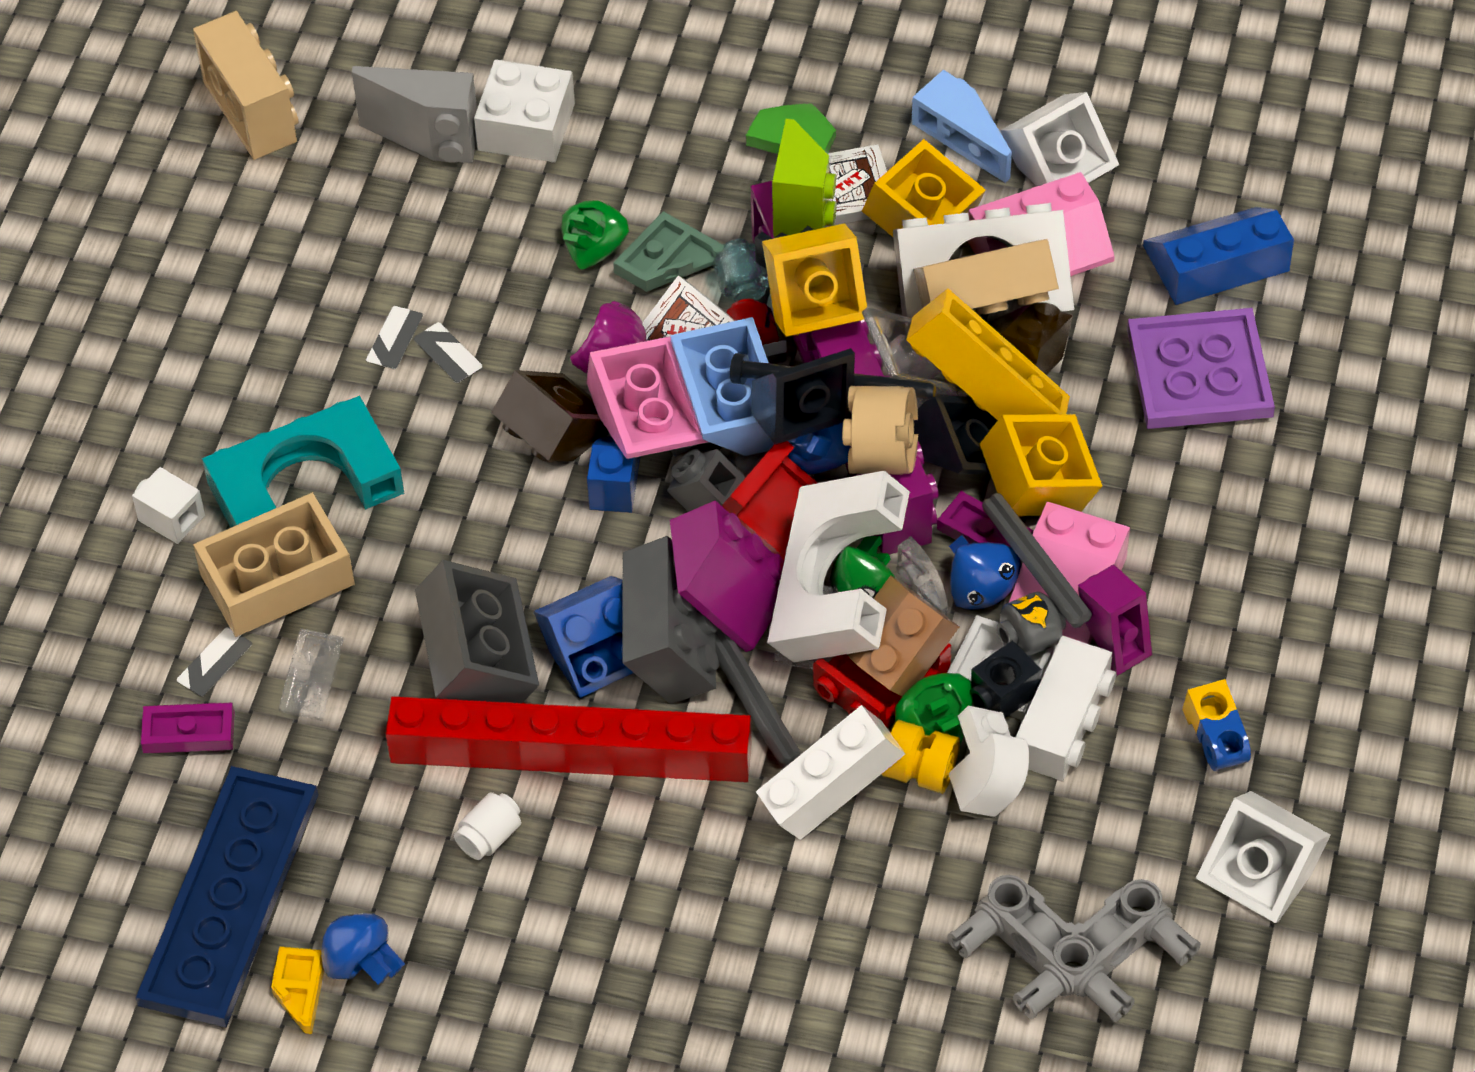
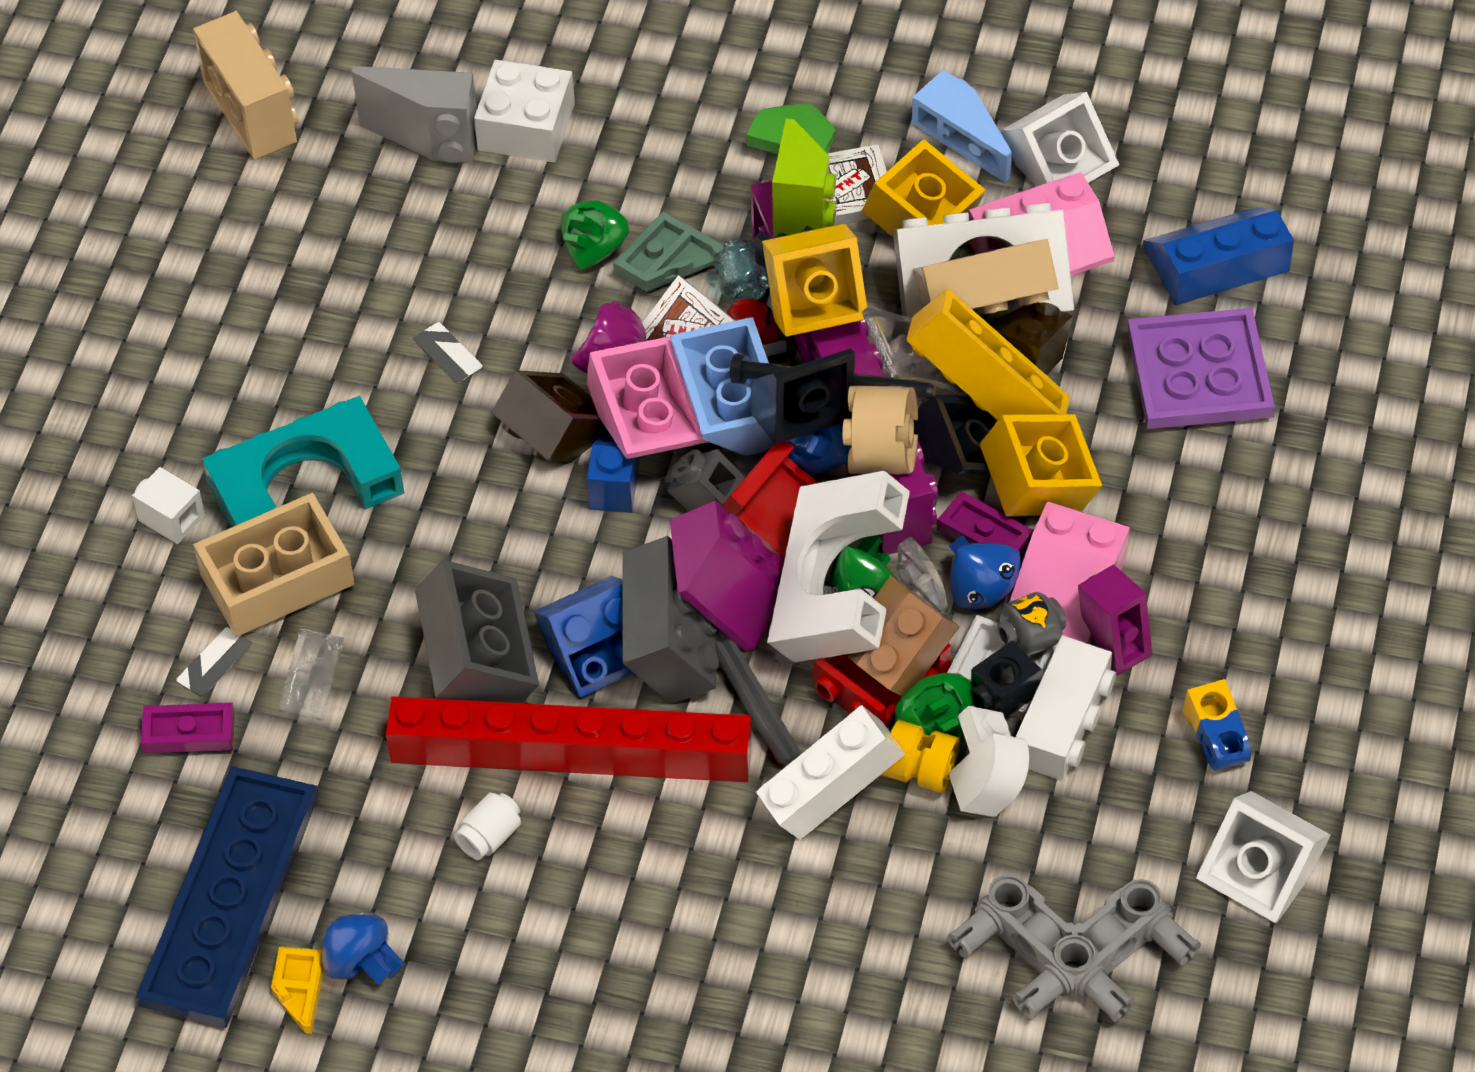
sticker [366,306,423,369] -> none
dark grey axle [982,493,1092,628] -> none

